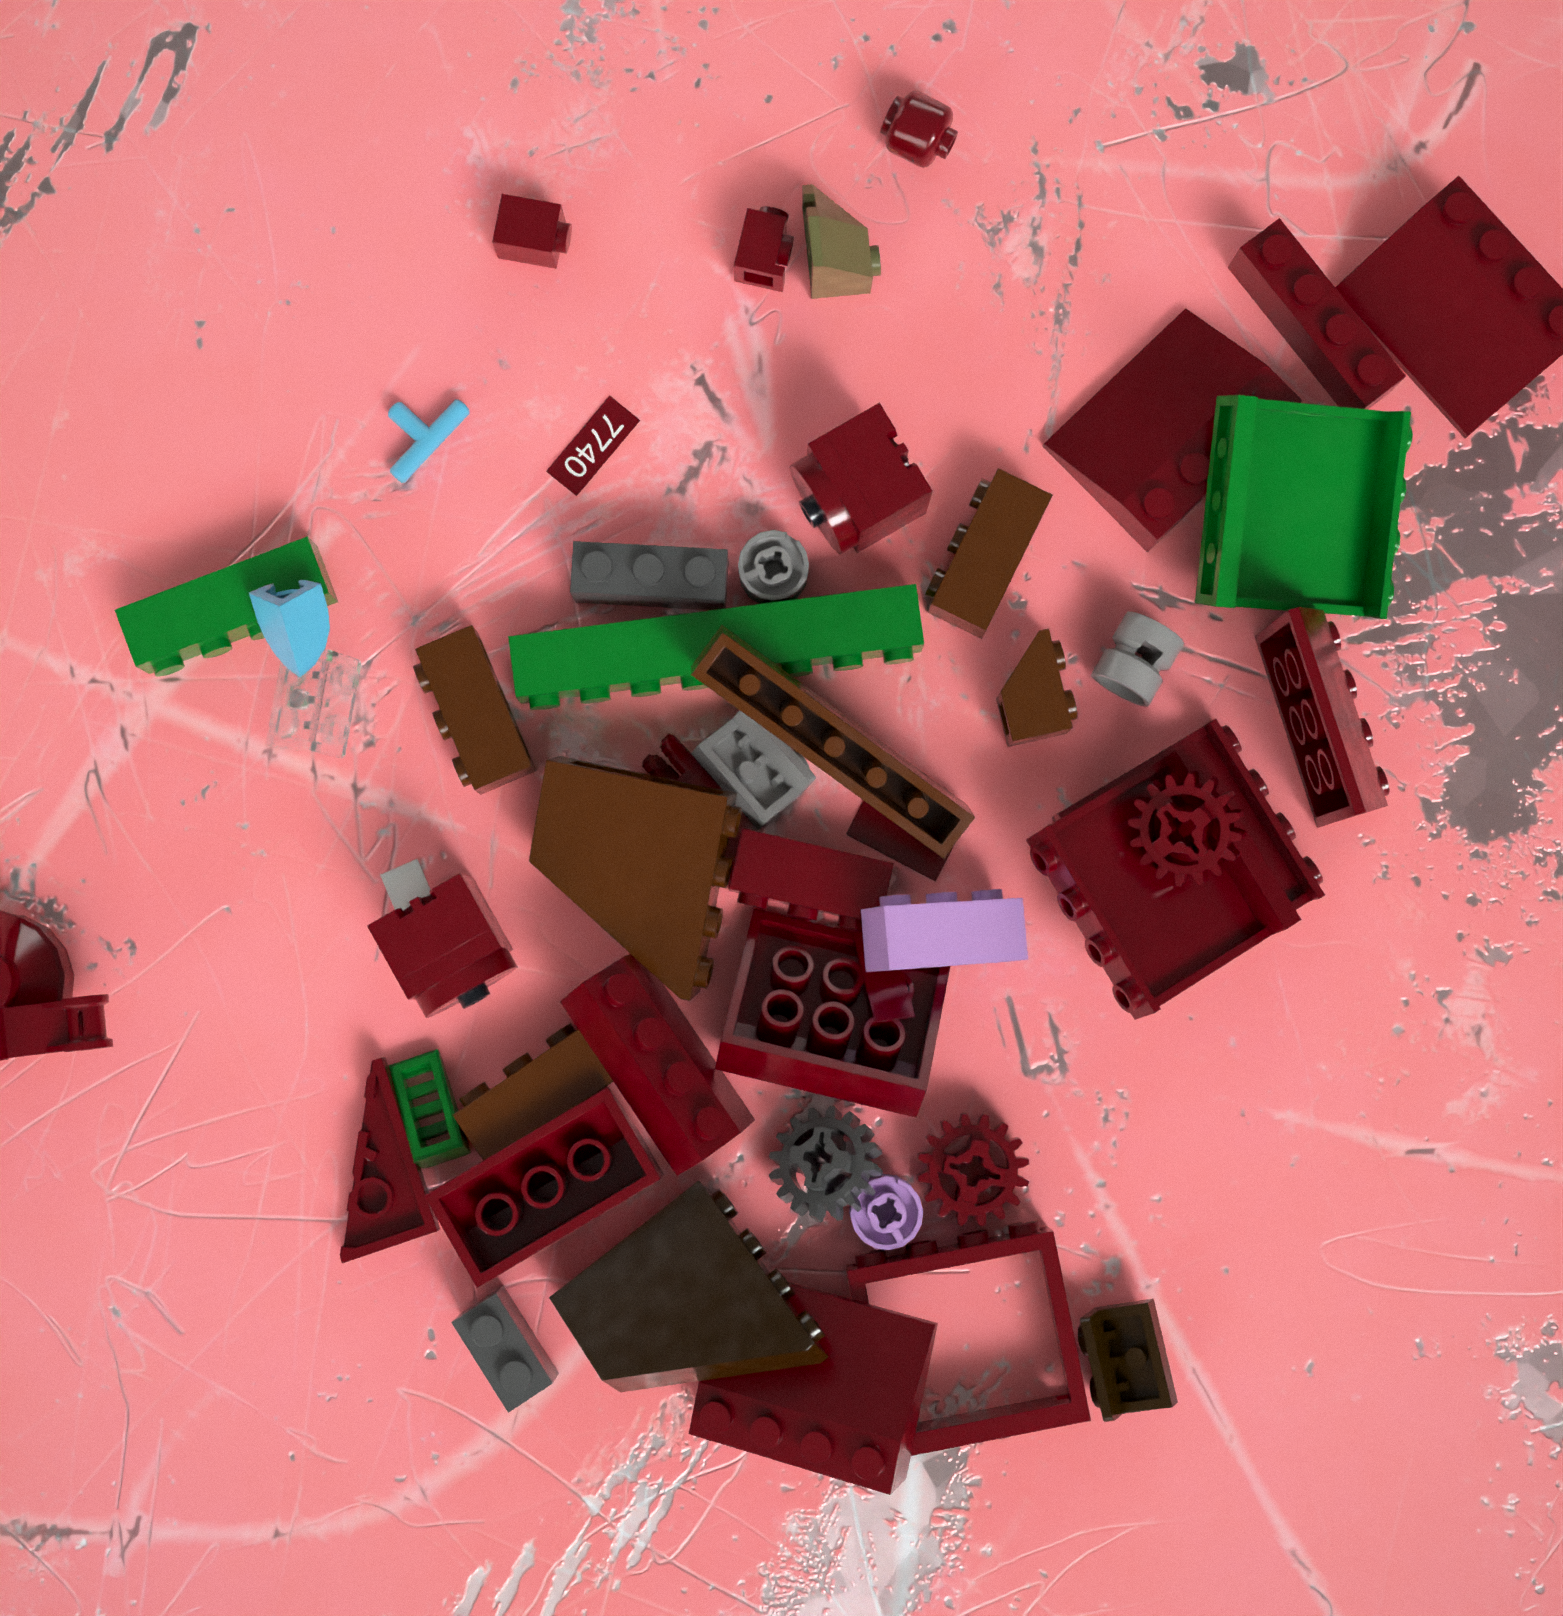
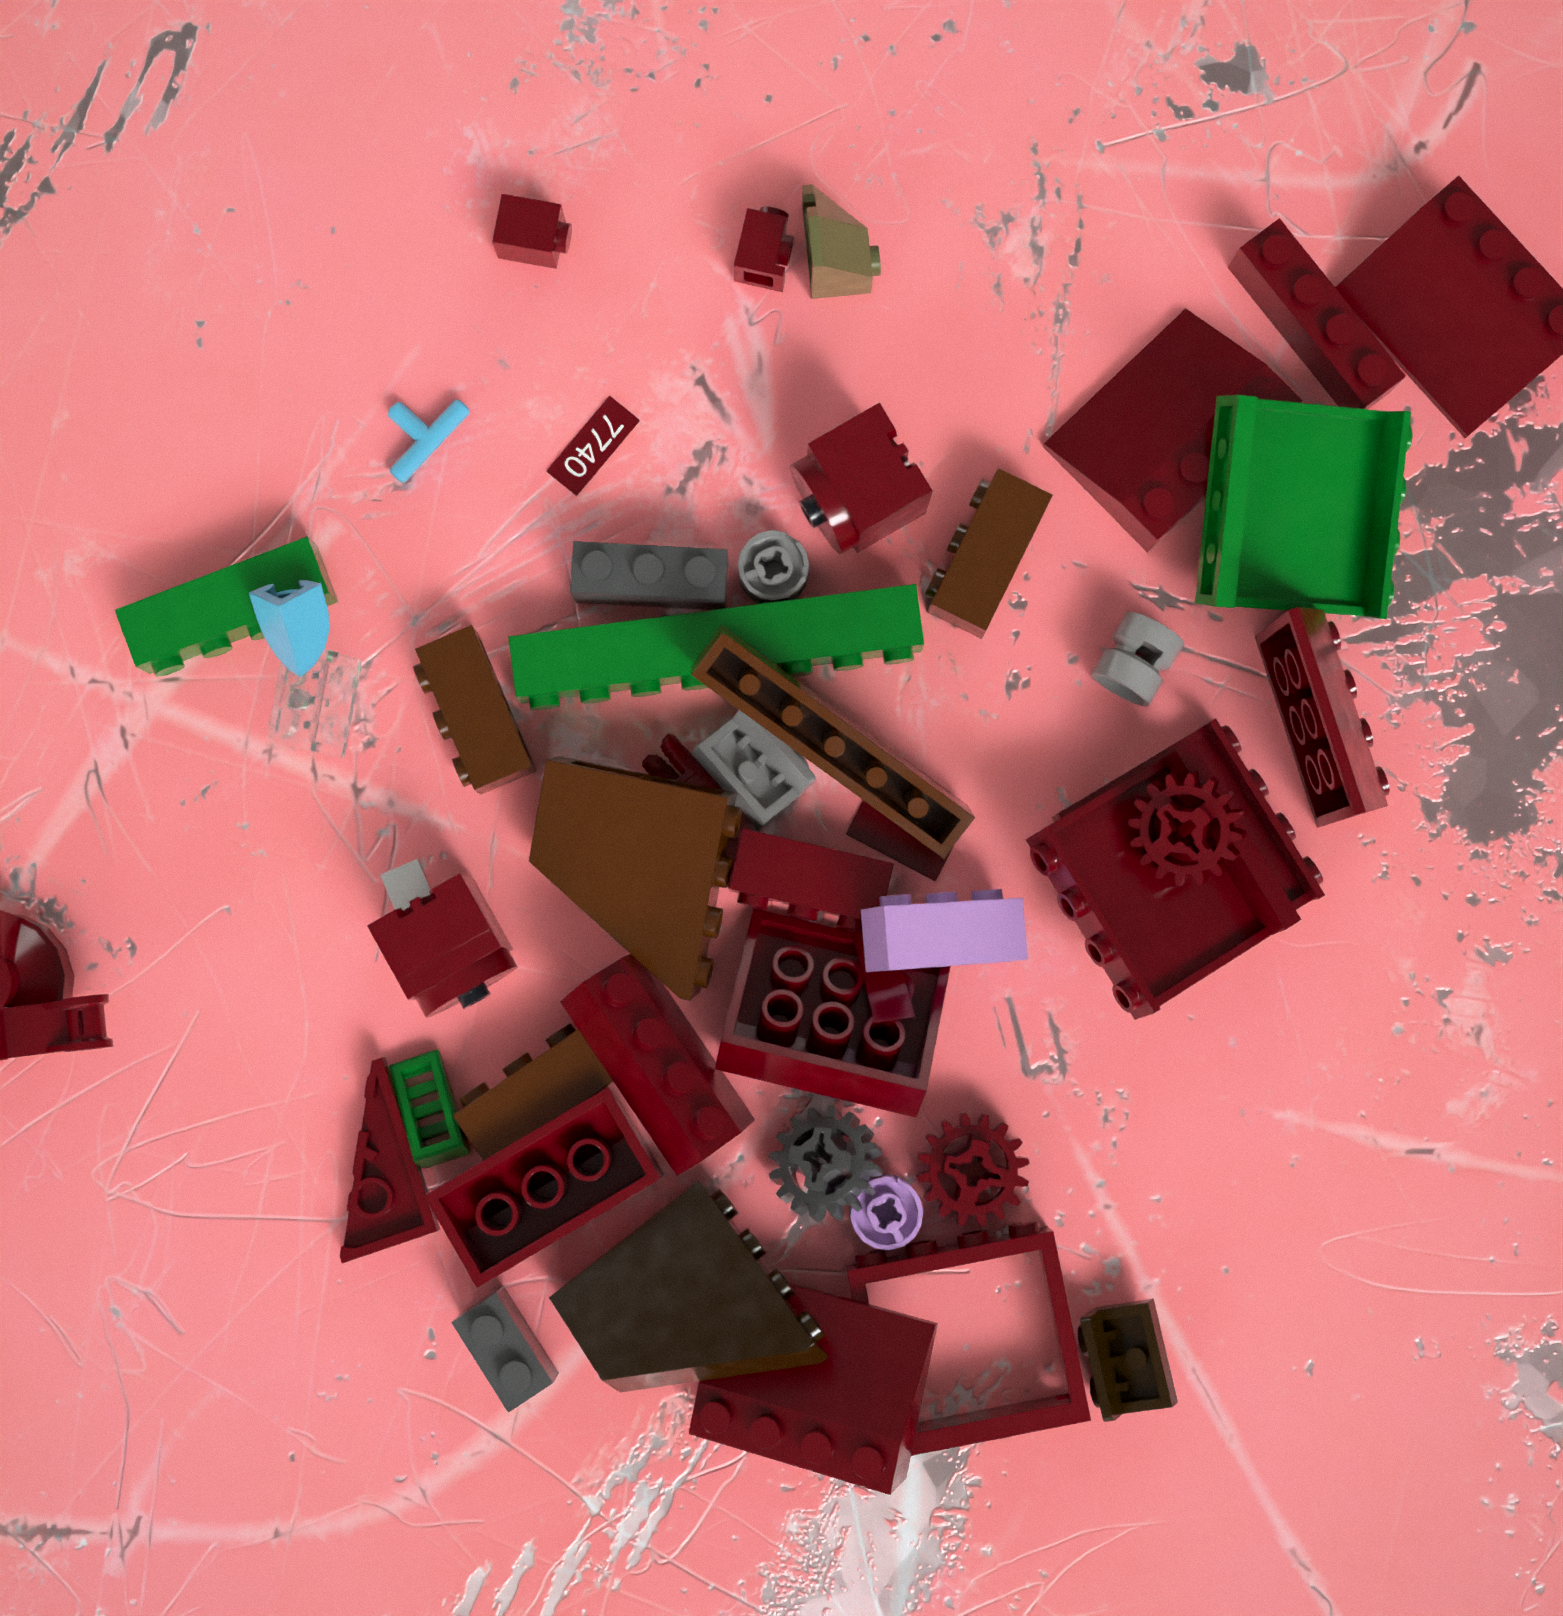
dark red head [880,91,958,168] -> none
reddish brown slope [996,628,1078,747] -> none

